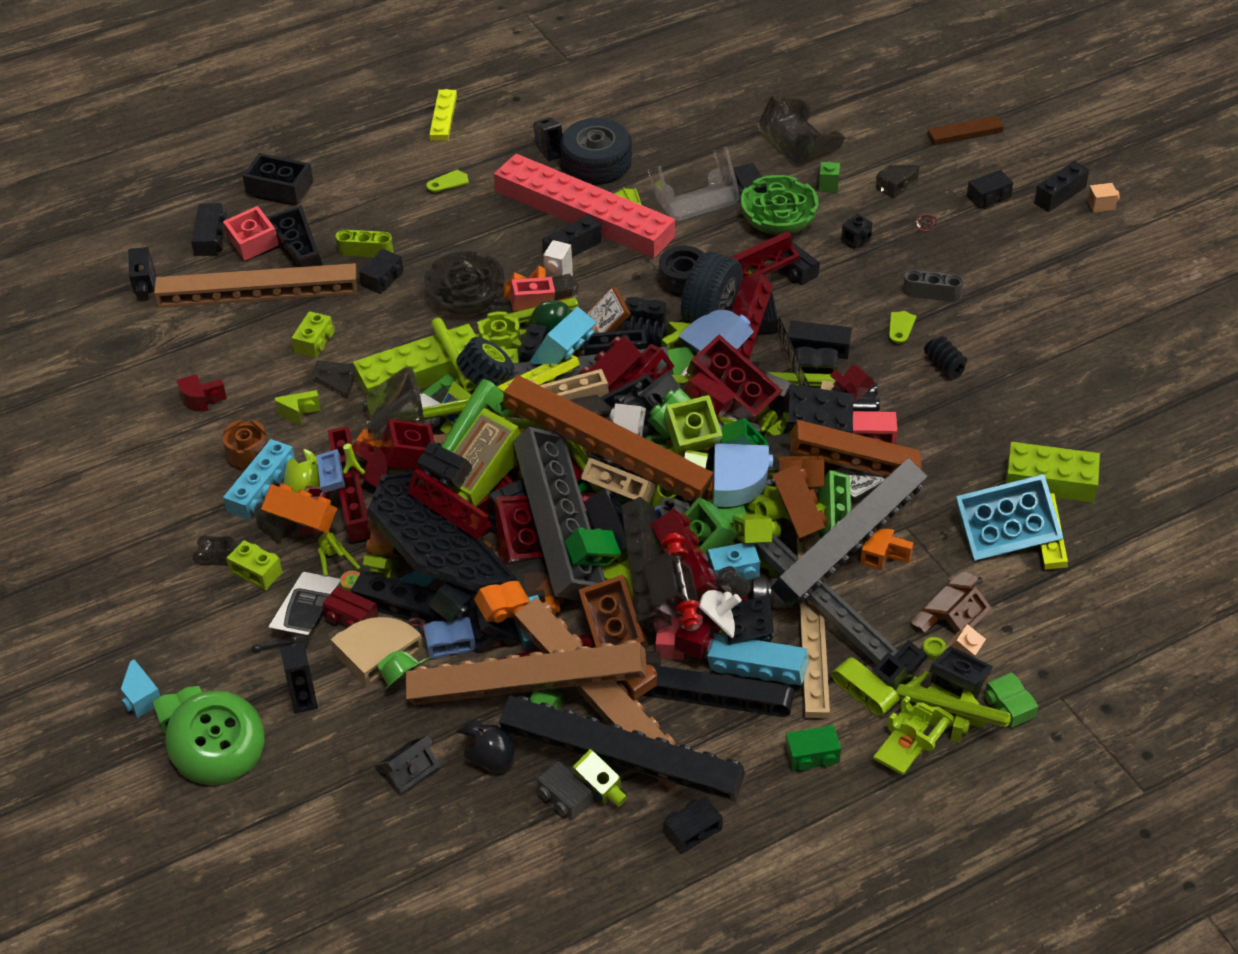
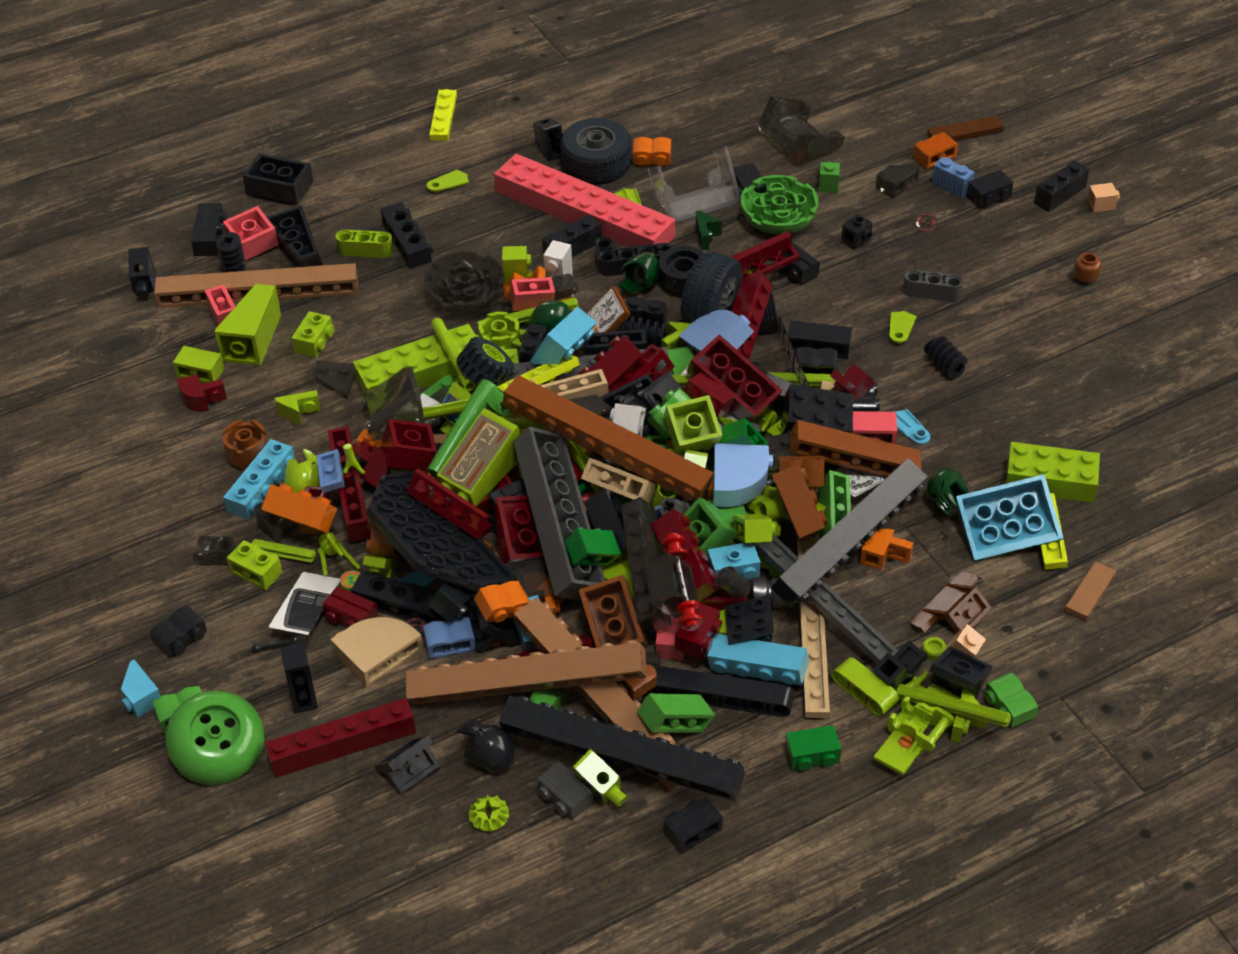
black brick [359,249,404,294] -> none
bright green piece [377,651,431,690] -> none
black brick [417,442,472,489] -> none
white shield [699,590,741,638] -> none
none -> black brick [150,605,207,658]
none -> lime brick [173,346,225,383]
none -> coral brick [205,285,235,326]
none -> lime slope [215,284,281,366]
none -> black piece [216,232,246,273]
none -> lime axle [251,539,316,563]
none -> dark red brick [265,698,416,778]
none -> black brick [380,202,433,269]
none -> lime gear [469,794,509,831]
none -> lime brick [502,246,532,285]
none -> black beam [595,237,674,276]
none -> dark green helmet [619,252,659,295]
none -> orange brick [632,137,671,166]
none -> bright green brick [637,694,715,733]
none -> dark green slope [695,210,722,251]
none -> medium azure piece [893,409,930,444]
none -> orange brick [913,132,958,169]
none -> dark green helmet [926,468,969,516]
none -> medium blue brick [932,157,975,198]
none -> medium nougat tile [1065,561,1116,621]
none -> dark orange head [1073,253,1102,283]

